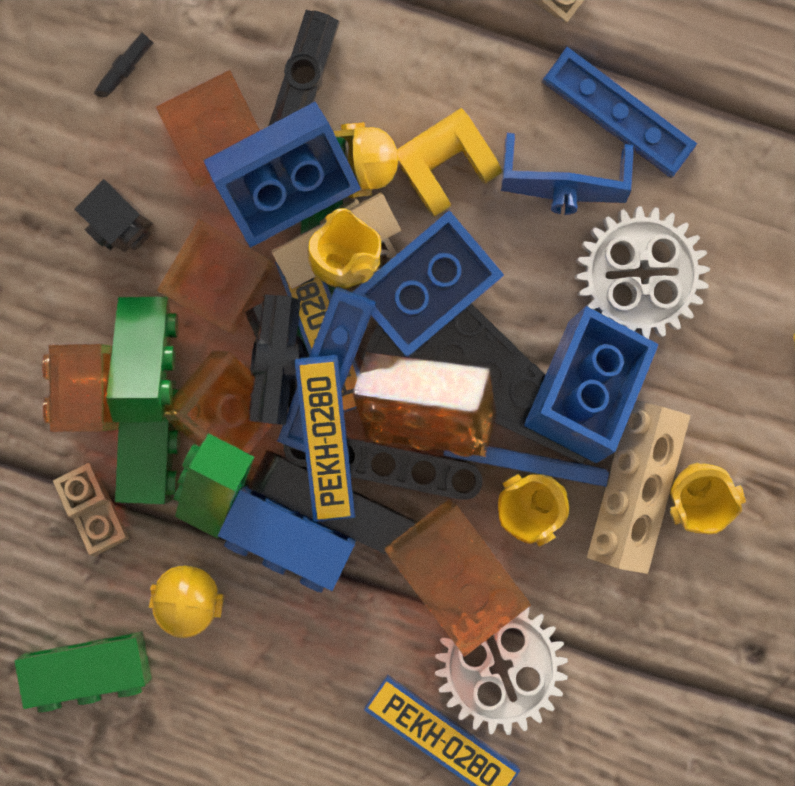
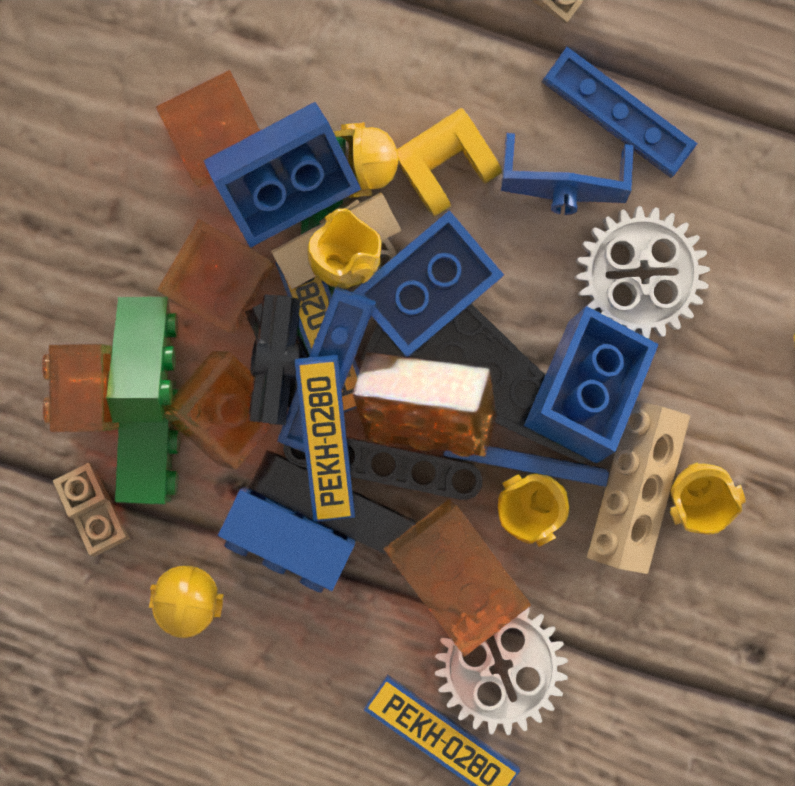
green brick [14,631,152,713] -> none
black brick [74,179,154,252] -> none
black piece [94,32,154,97] -> none
green brick [173,433,254,539] -> none
black piece [268,10,340,126] -> none

